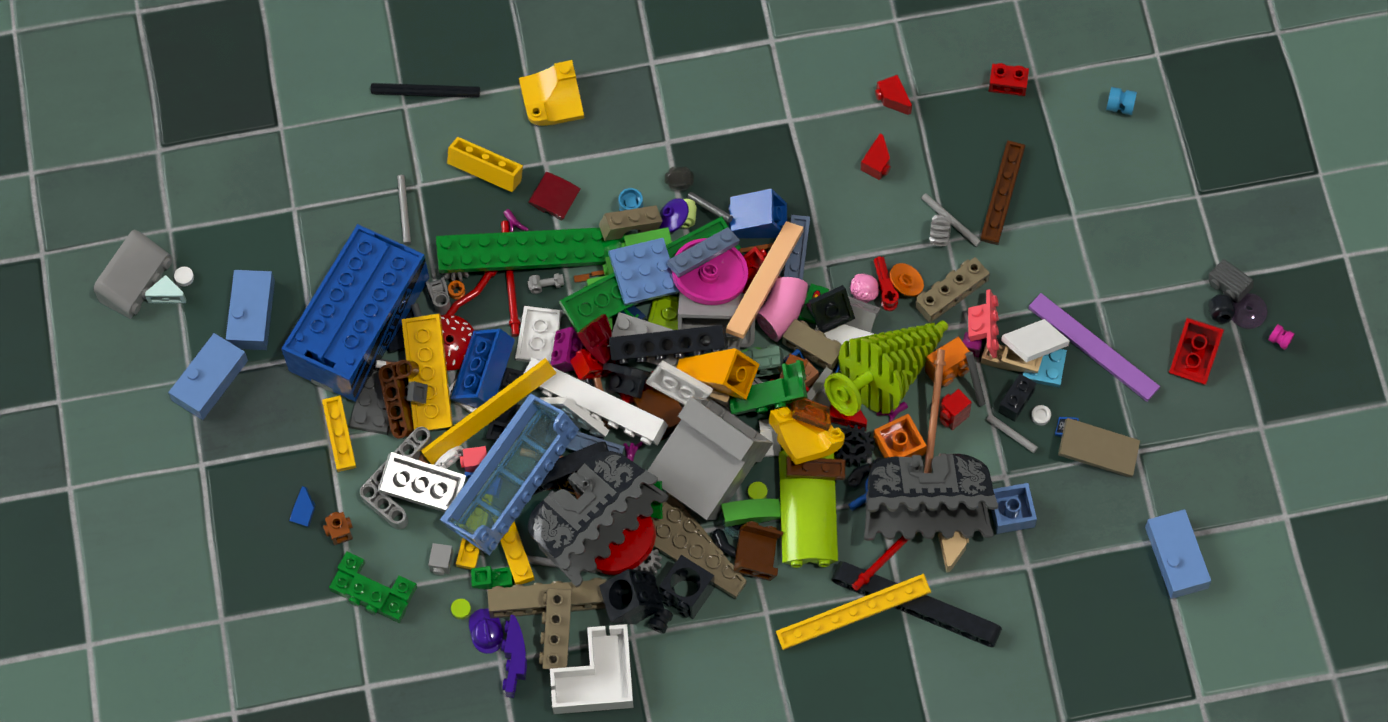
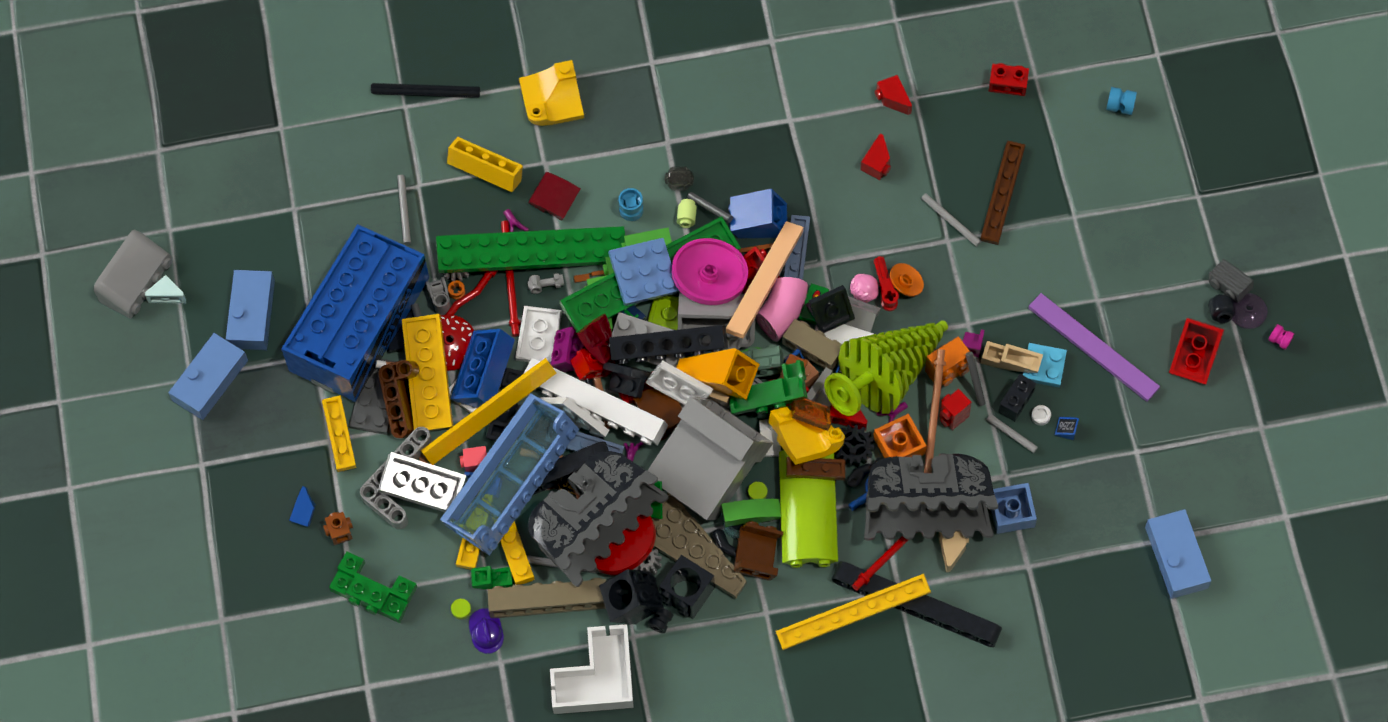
white tile [174,267,194,286] -> none
dark grey tile [404,381,428,404] -> none
light grey brick [428,543,454,576] -> none
white tile [435,446,464,469] -> none
dark purple slope [501,615,527,698] -> none
dark tan brick [539,588,572,669] -> none
dark tan arch [599,205,662,241] -> none
dark purple dish [659,198,689,233] -> none
sand blue plate [667,227,740,278] -> none
dark tan brick [916,257,990,323] -> none
light grey gear [930,214,951,247] -> none
coral bracket [968,289,999,358] -> none
white tile [1001,319,1070,362] -> none
dark tan tile [1058,418,1140,478] -> none

